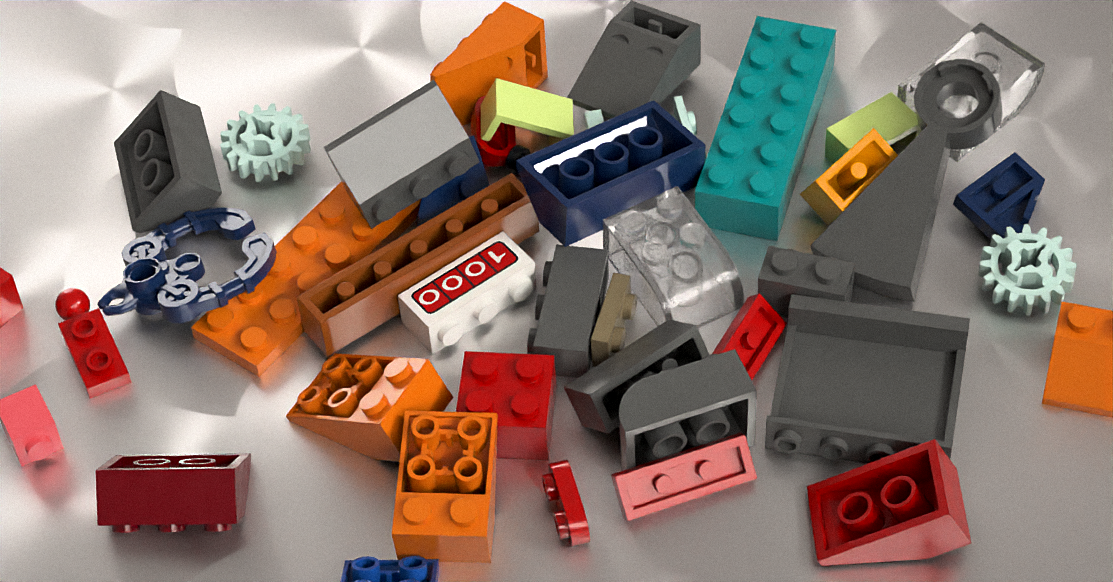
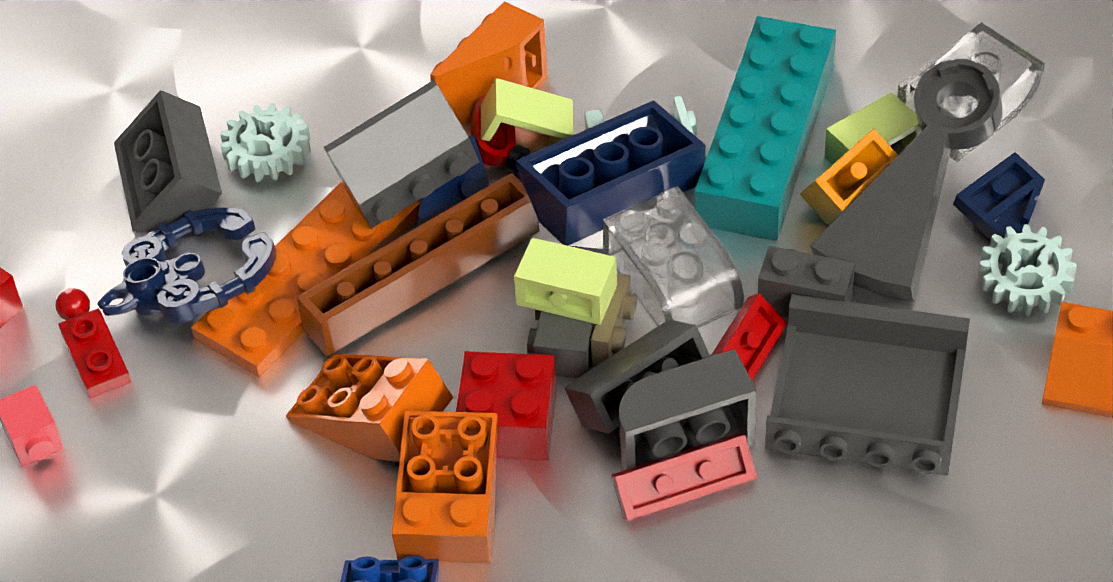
dark red slope [95,453,251,533] -> none
white brick [398,232,537,354] -> none
red plate [542,459,590,547] -> none
dark grey slope [567,0,701,119] -> none
red slope [807,439,972,566] -> none
none -> yellowish green panel [514,238,617,325]

